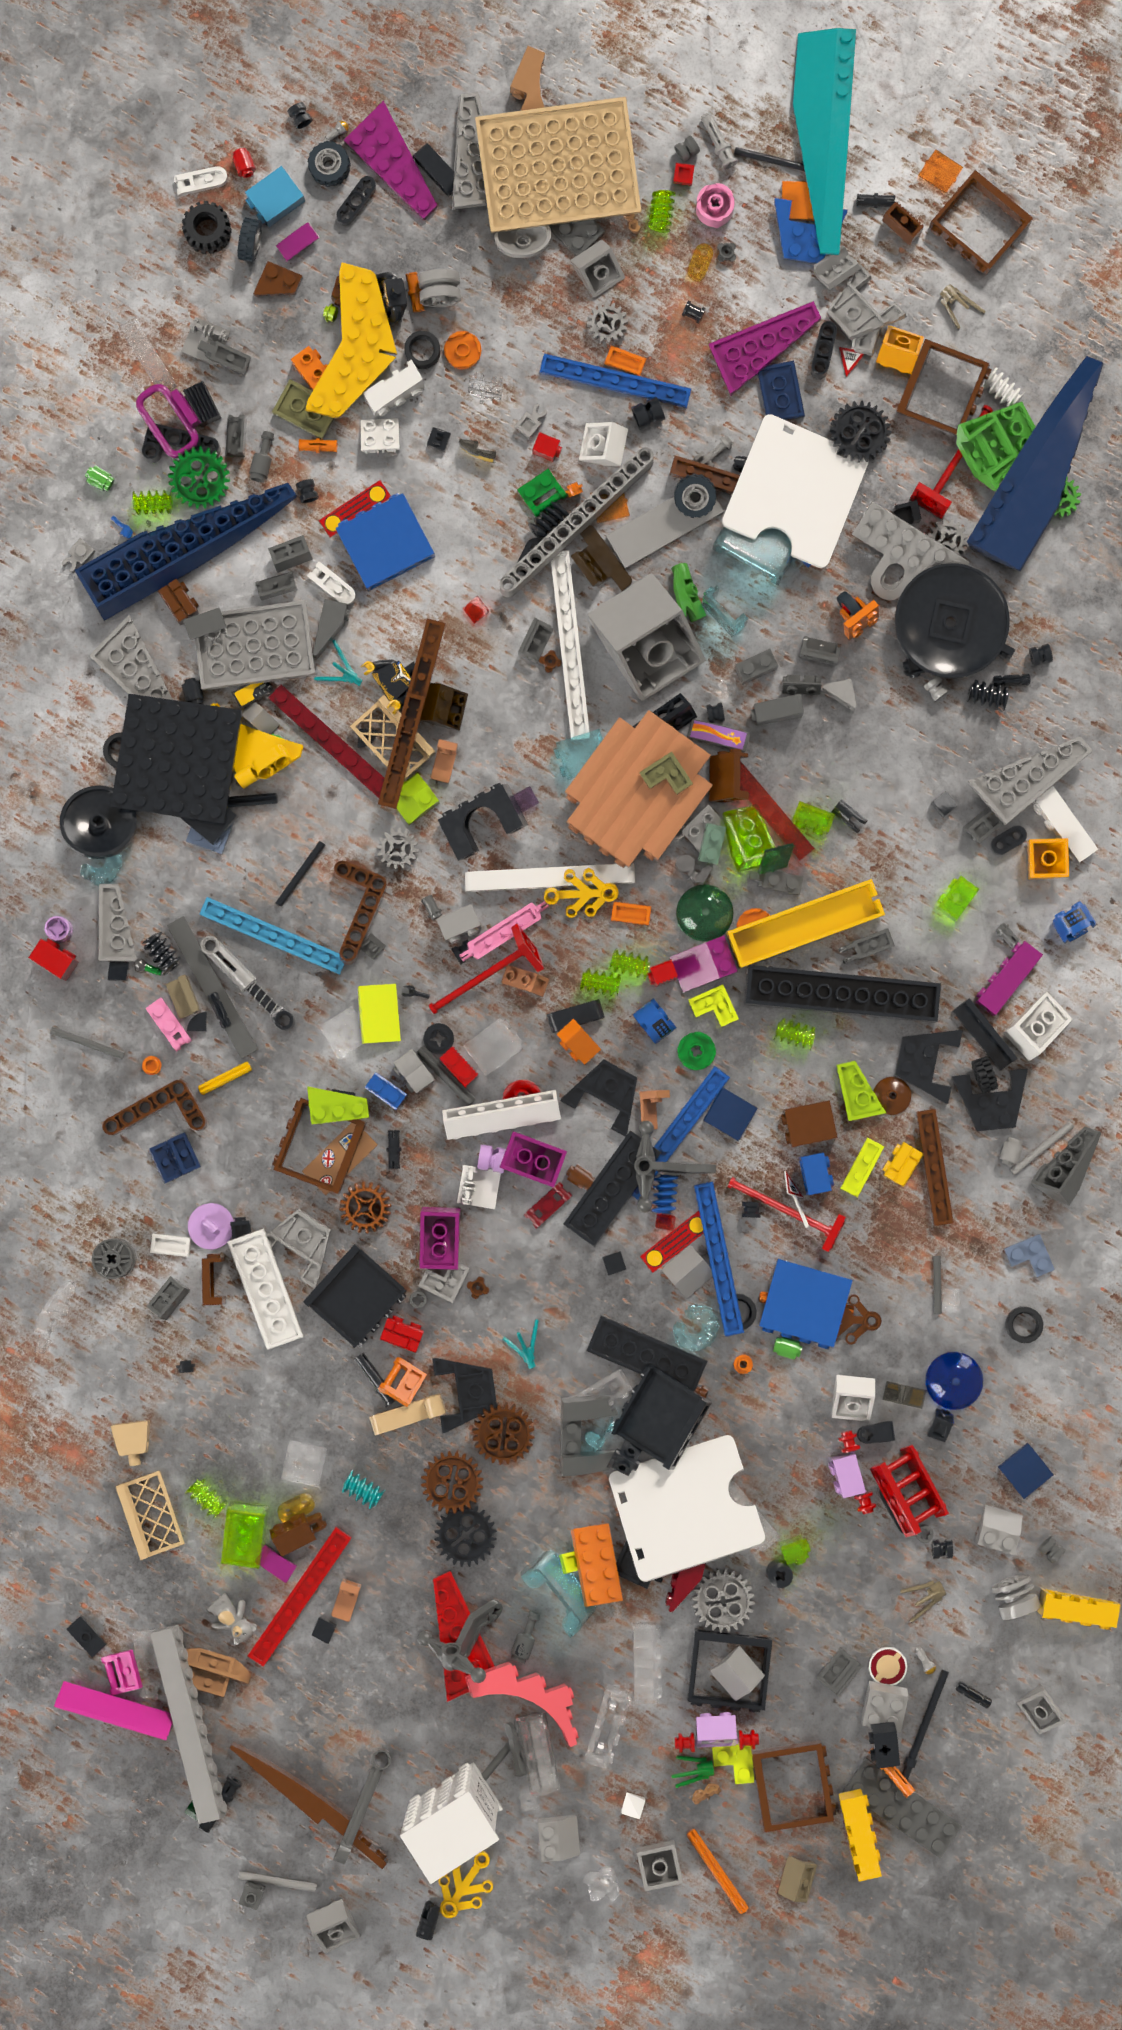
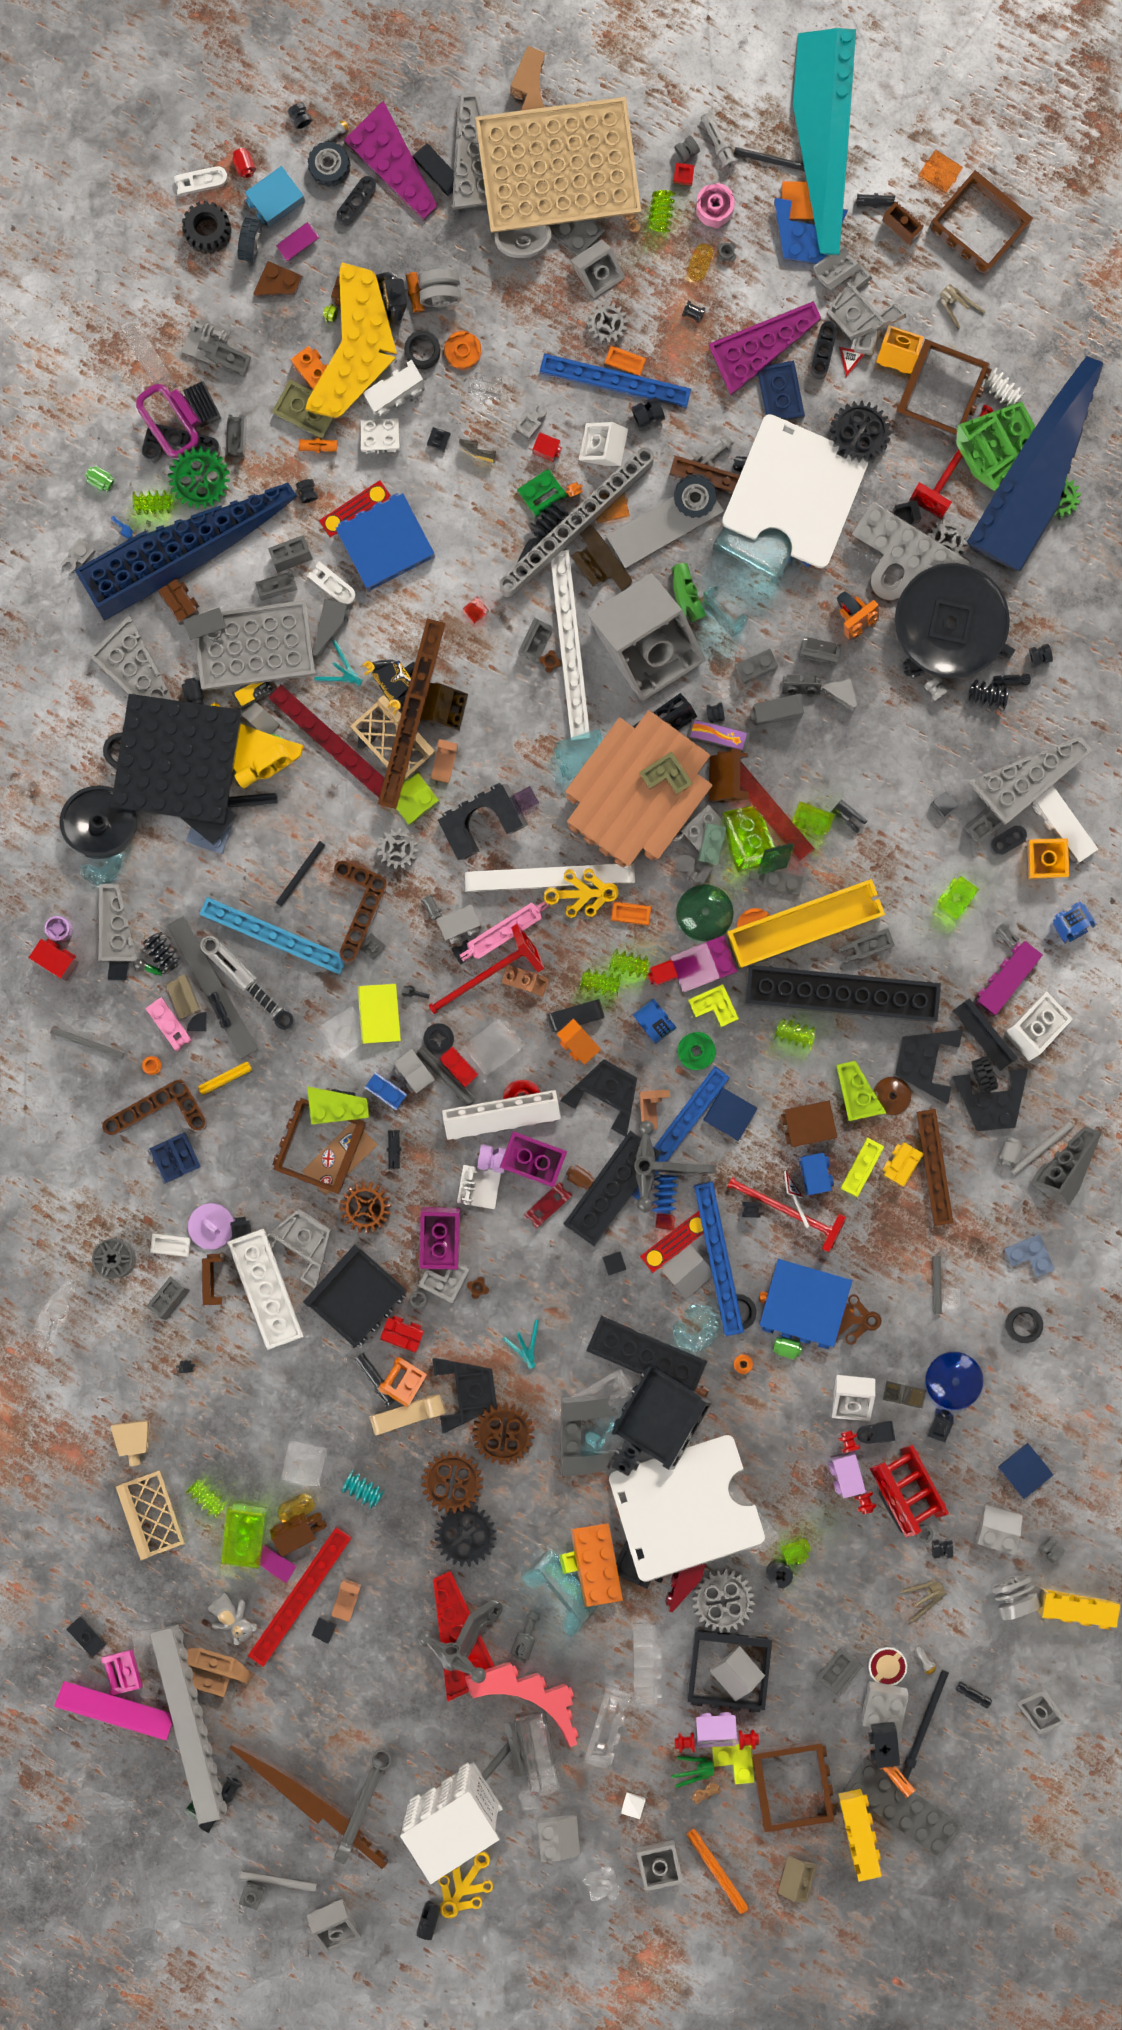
dark grey piece [249,431,274,483] -> none

